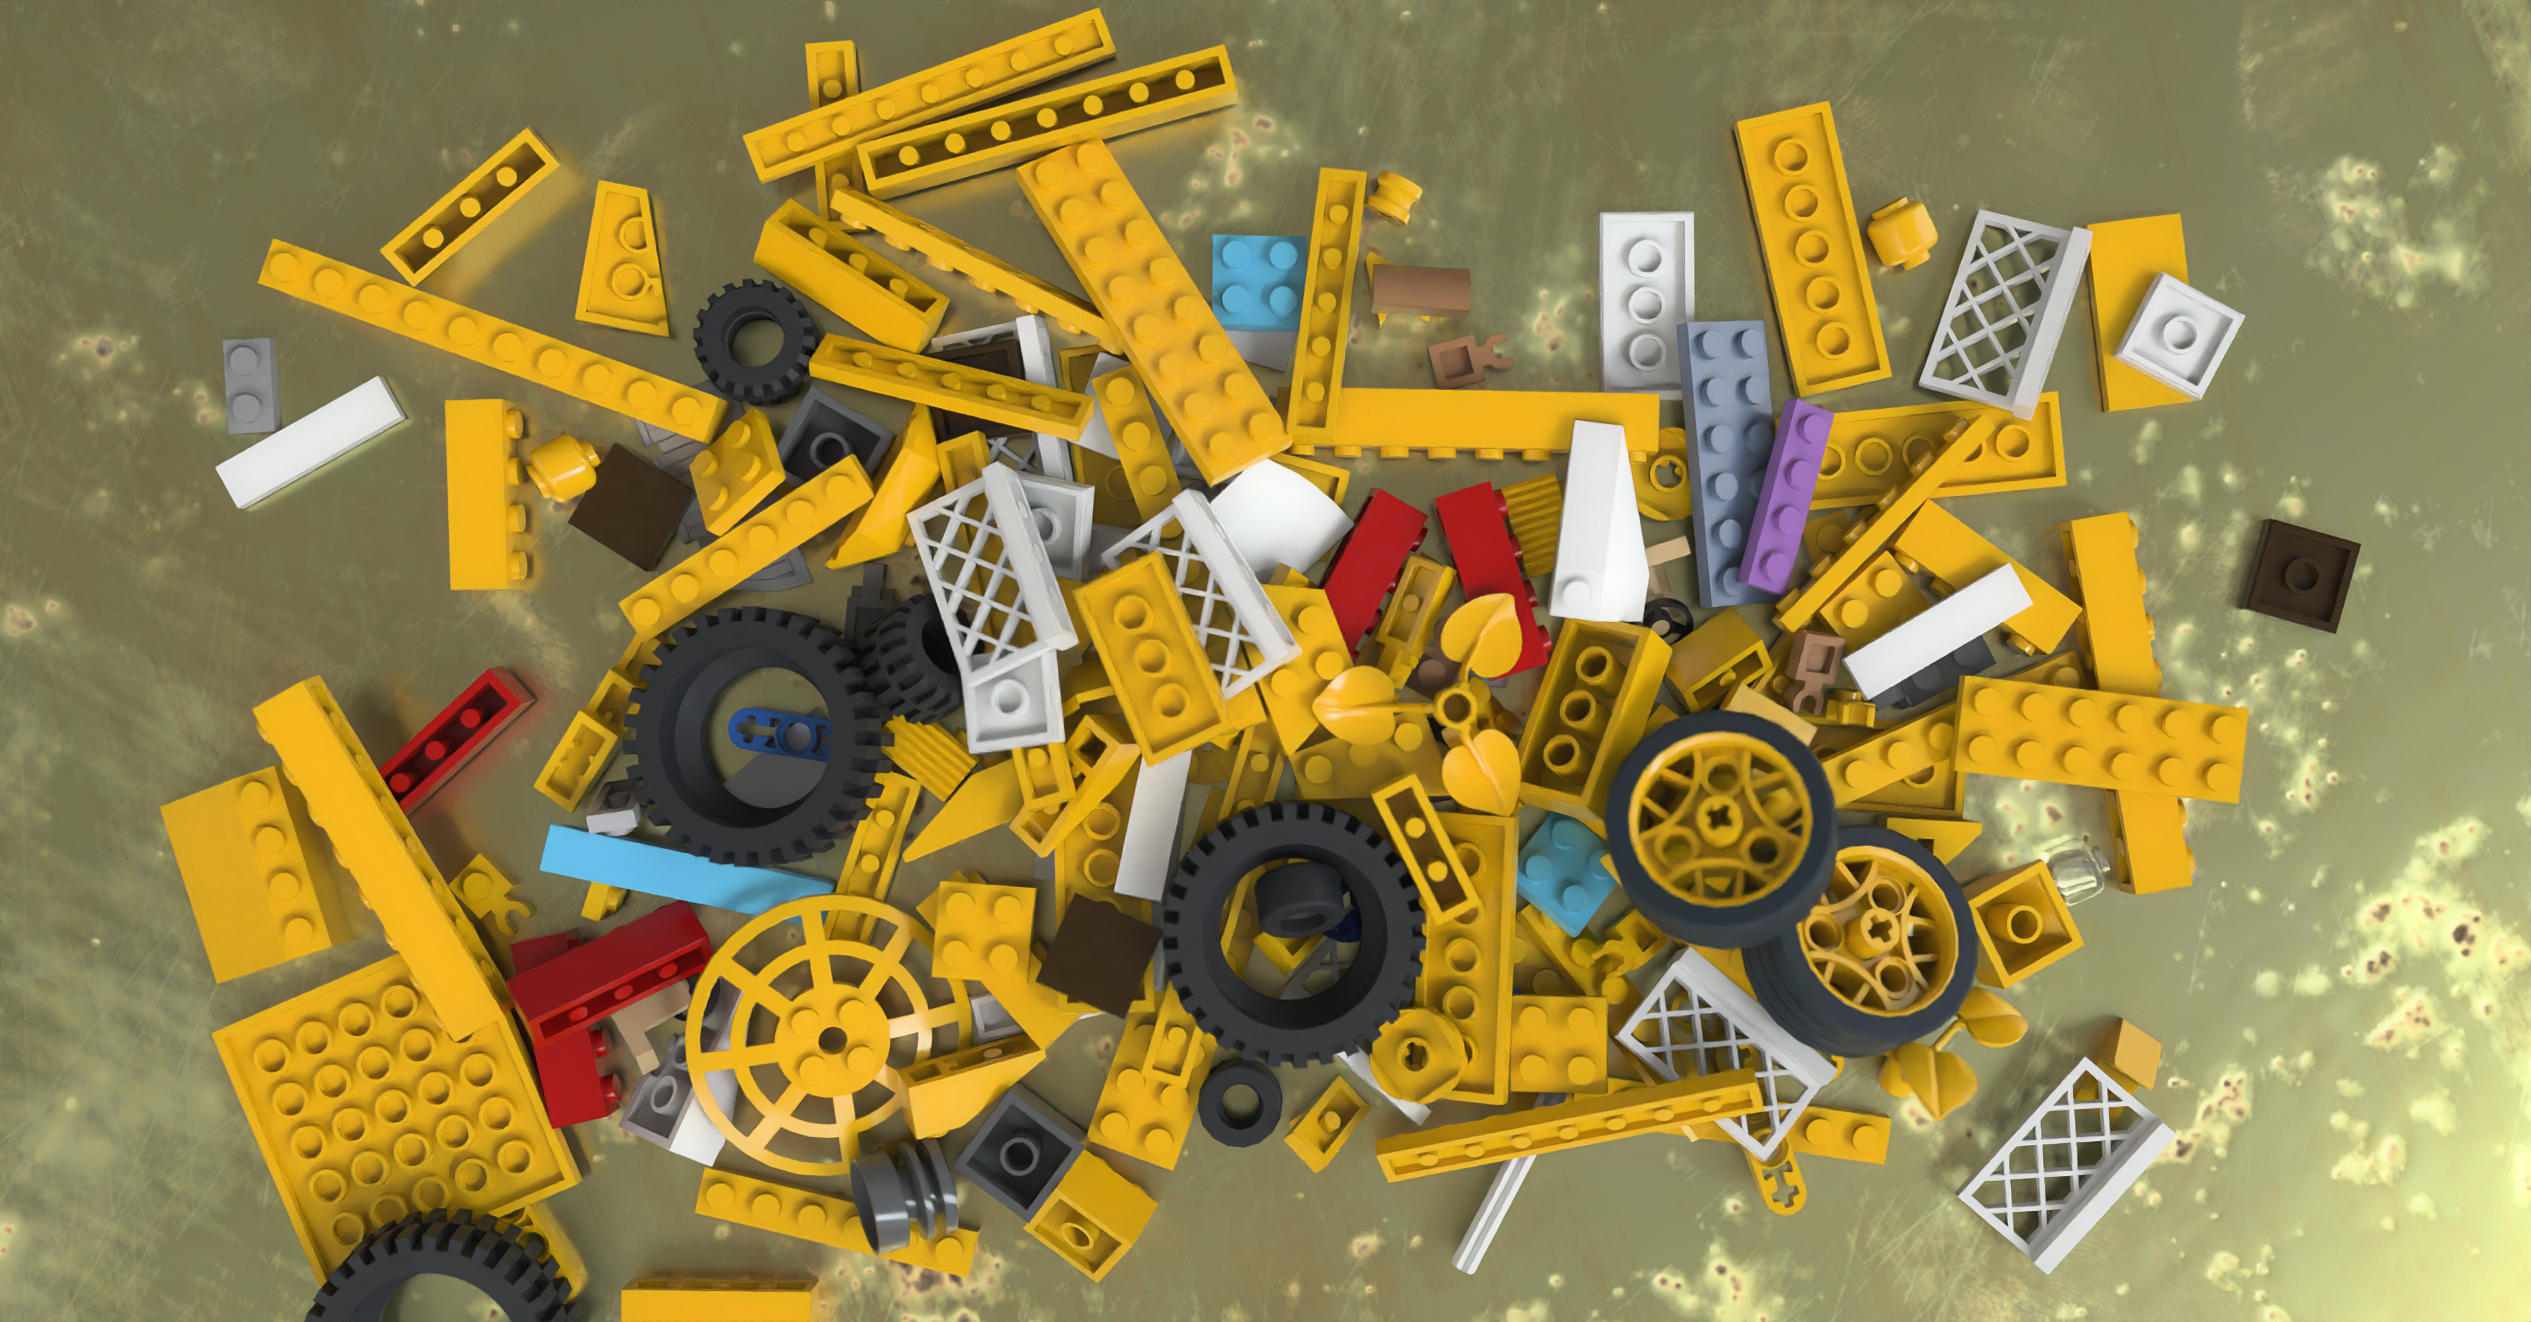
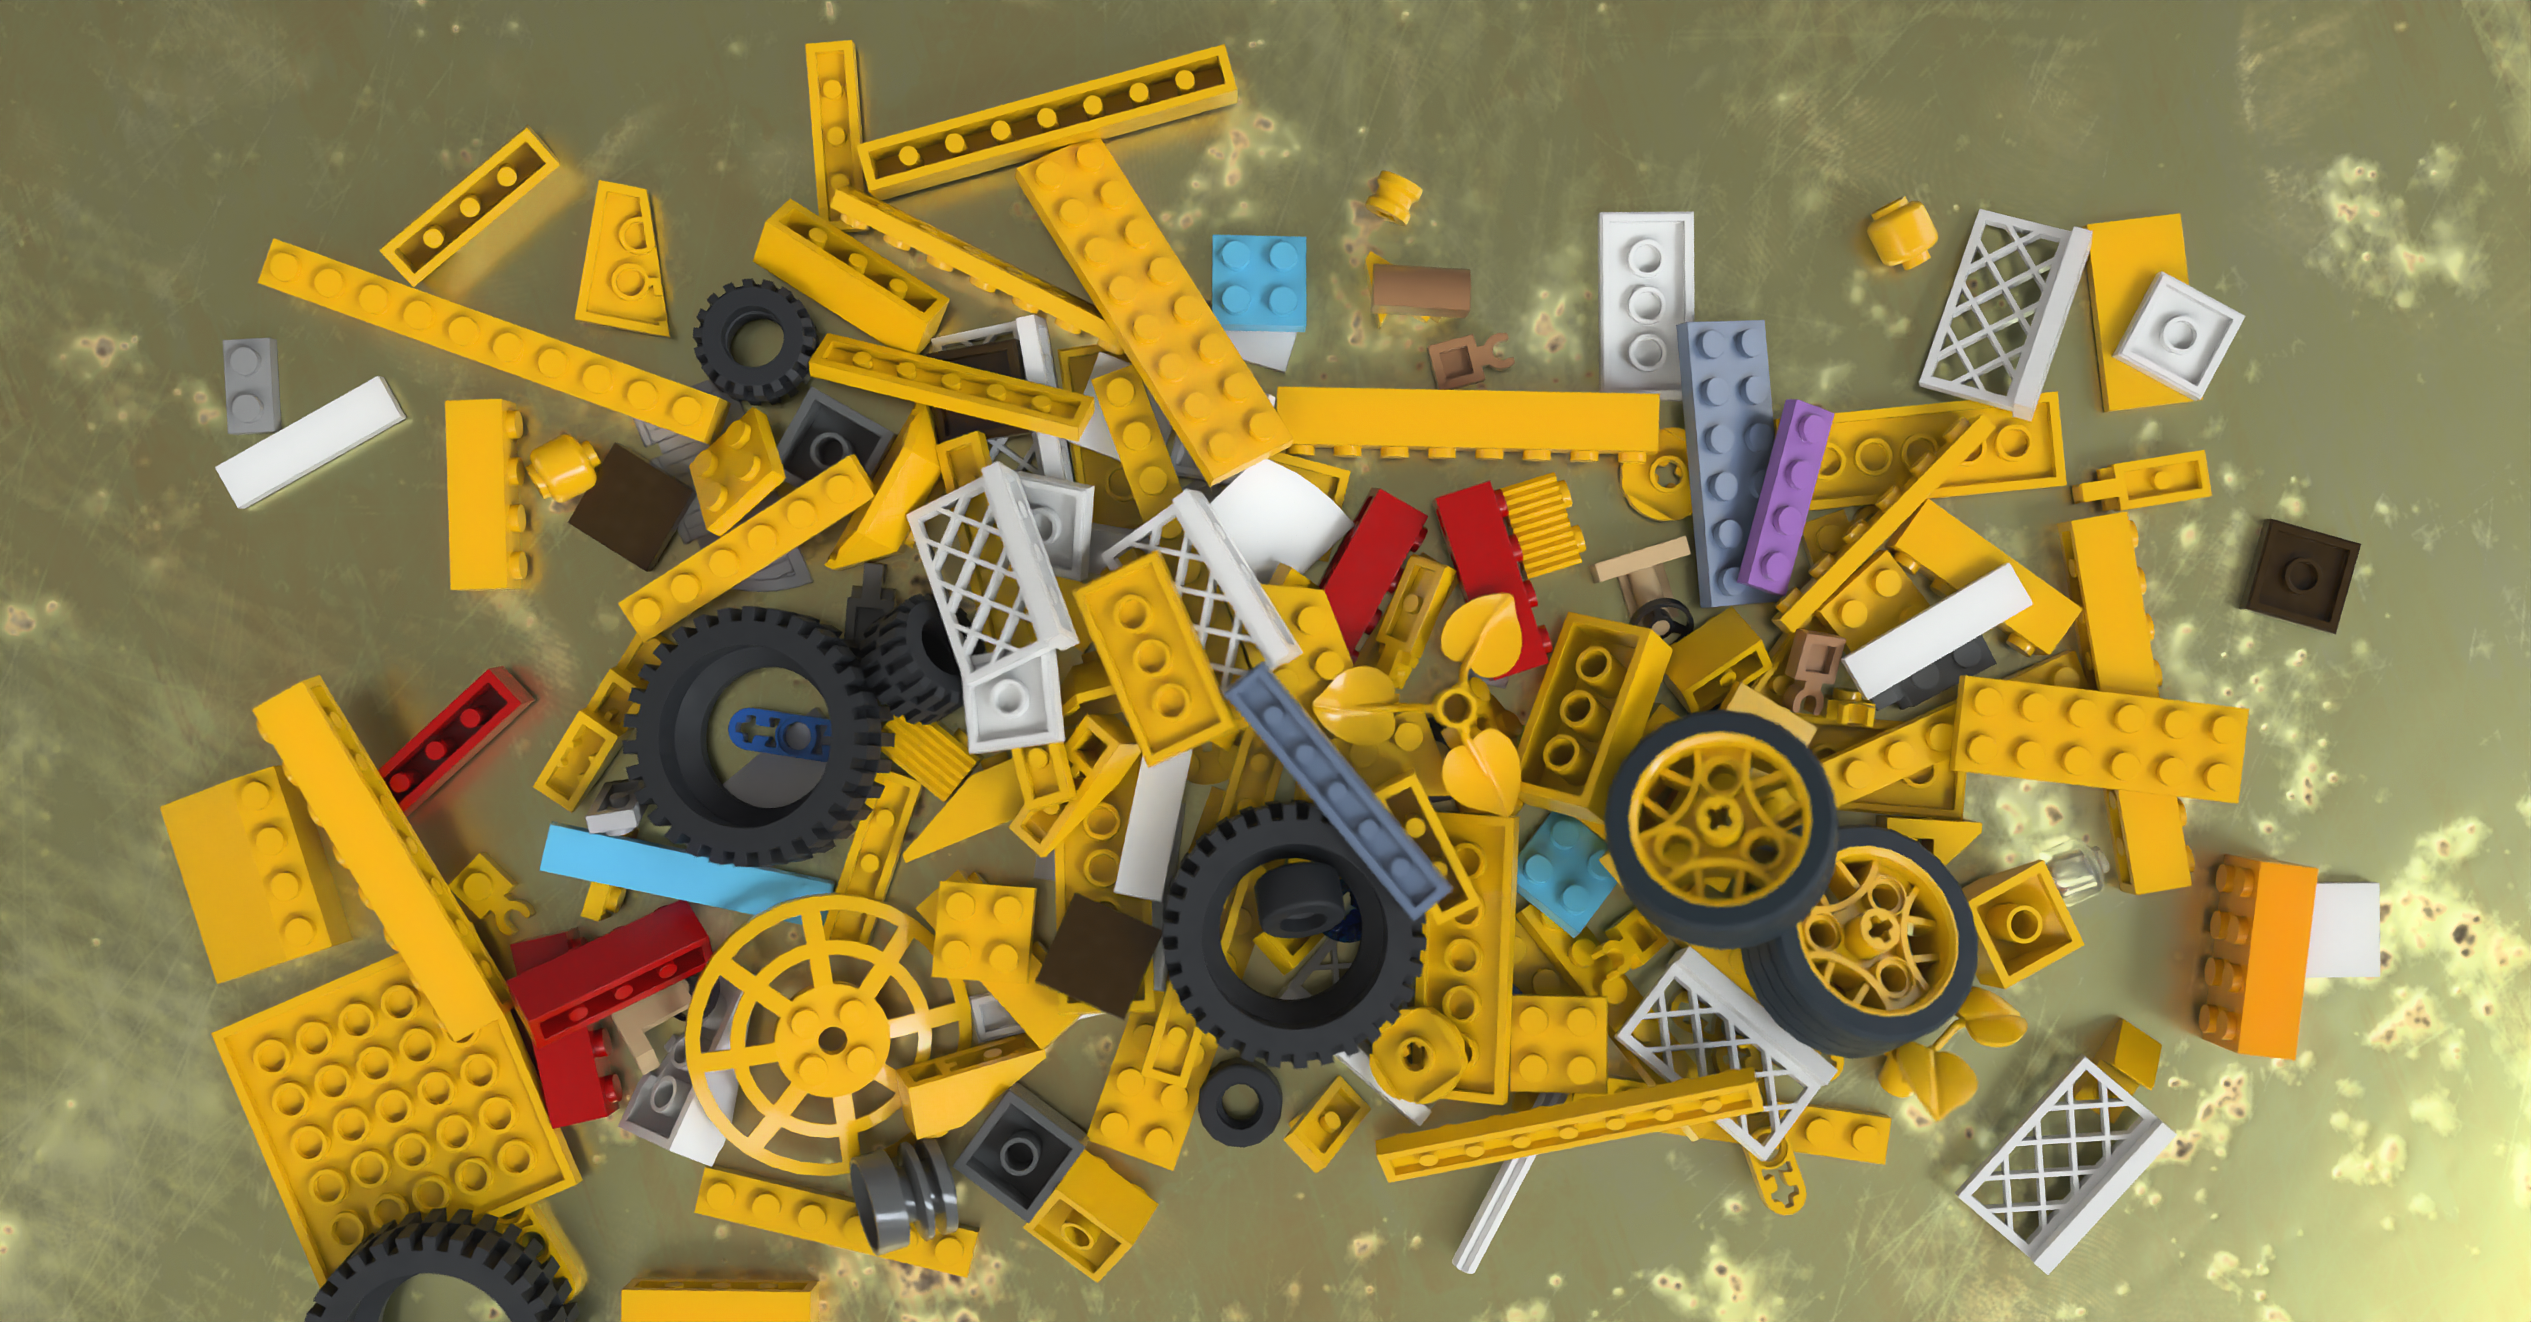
yellow plate [743,7,1116,184] -> none
yellow plate [1286,167,1368,445] -> none
medium nougat plate [1404,616,1462,701] -> none
white wedge [1547,420,1649,622] -> none
yellow plate [1734,100,1892,399] -> none
none -> sand blue tile [1224,661,1453,921]
none -> yellow hinge [2072,450,2212,512]
none -> light orange brick [2199,854,2319,1060]
none -> white tile [2305,882,2380,978]

